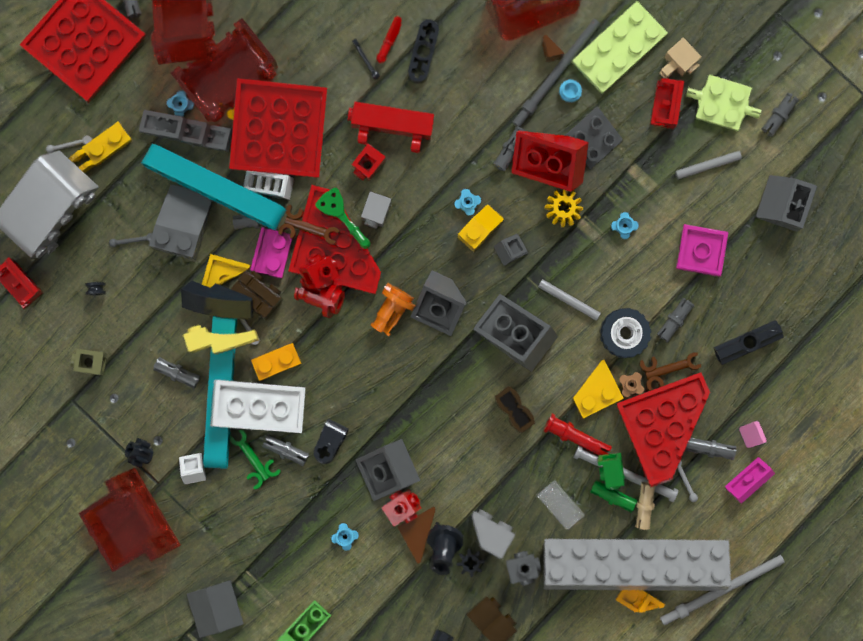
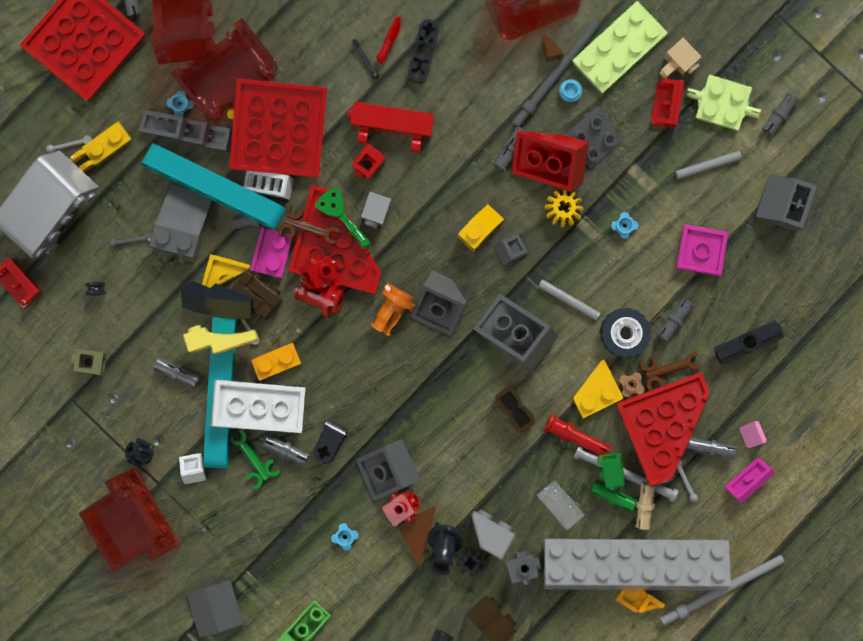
medium azure plate [455,189,481,215] -> none

